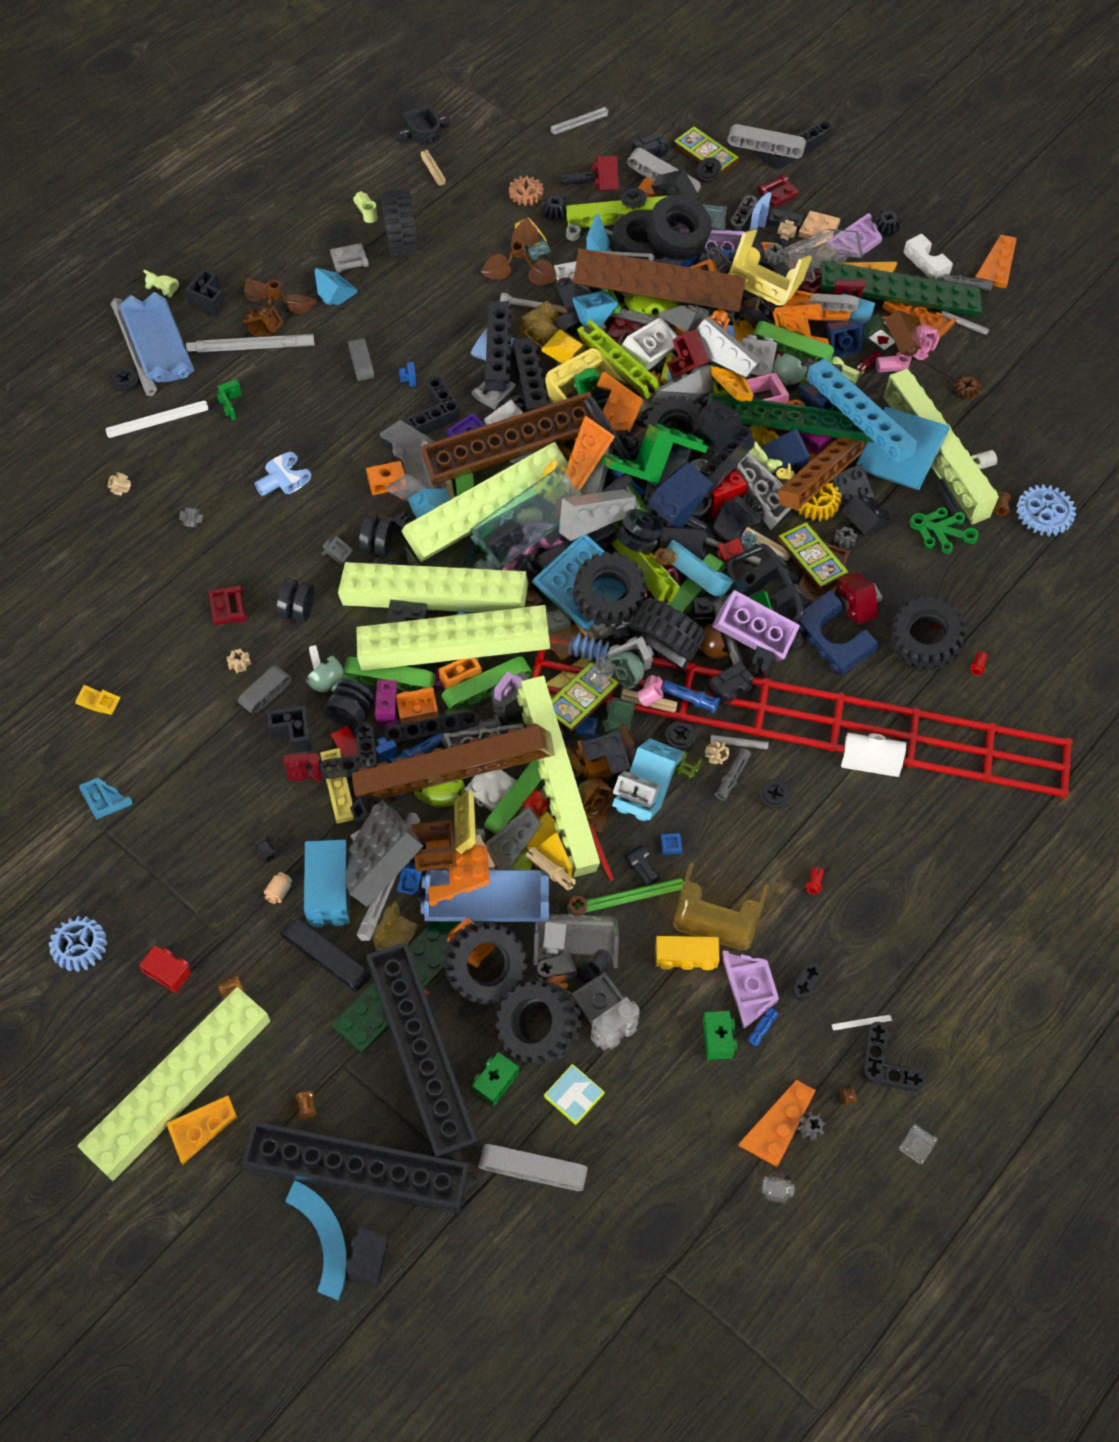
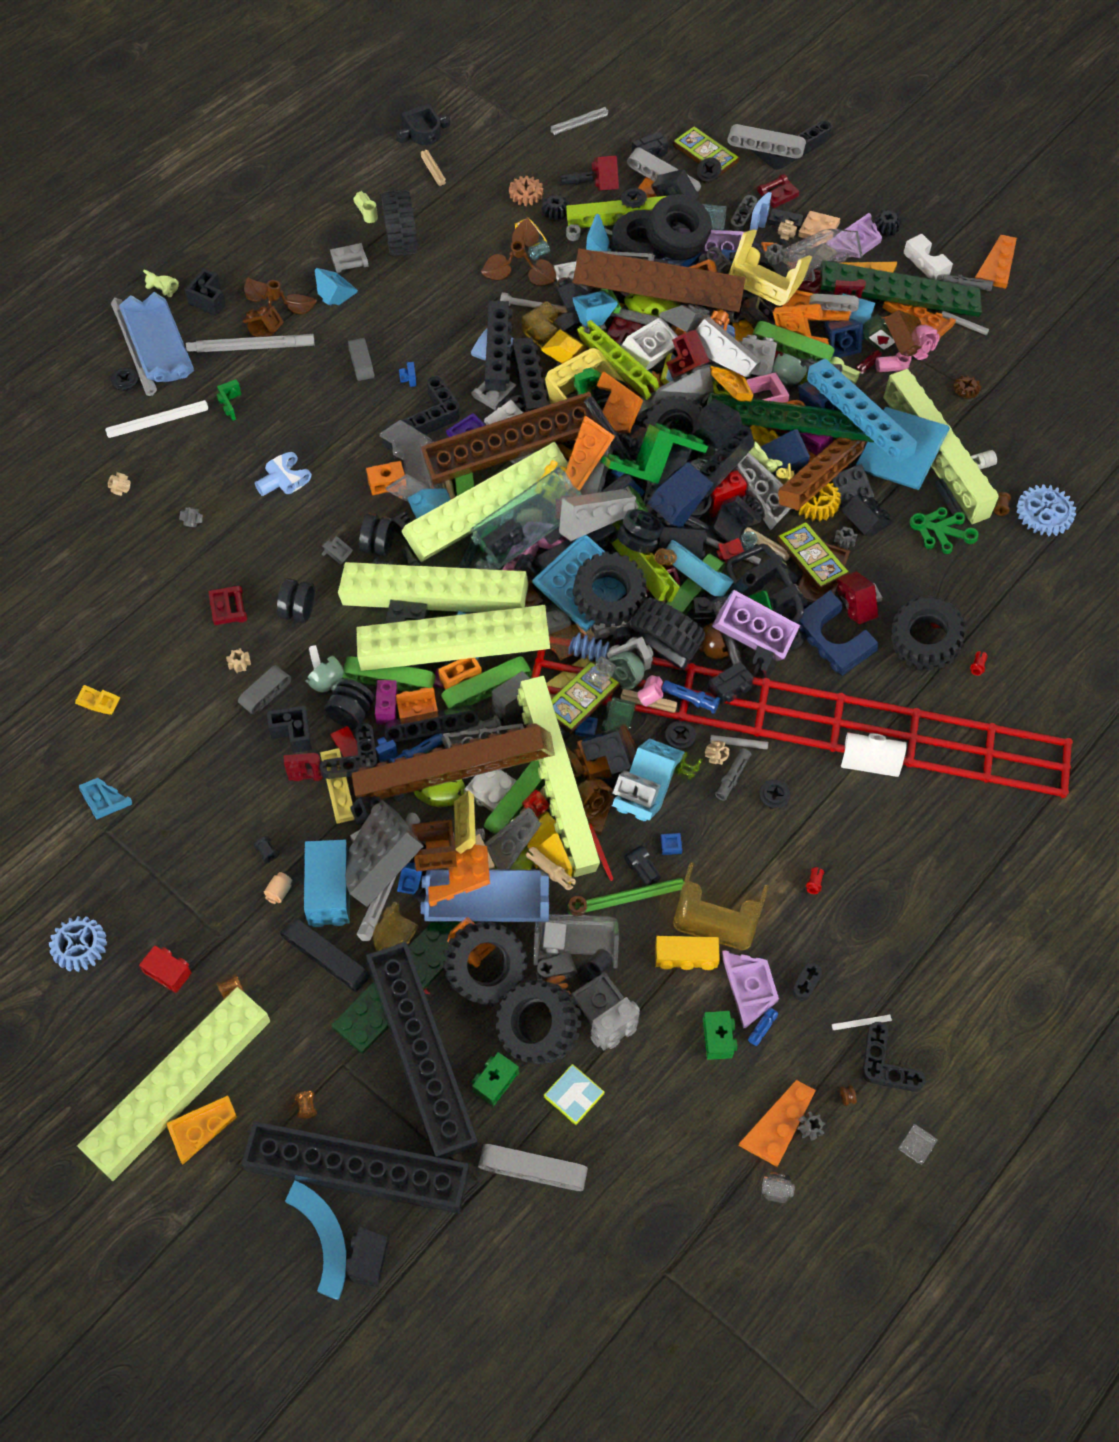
lavender bracket [494,672,523,701] -> none

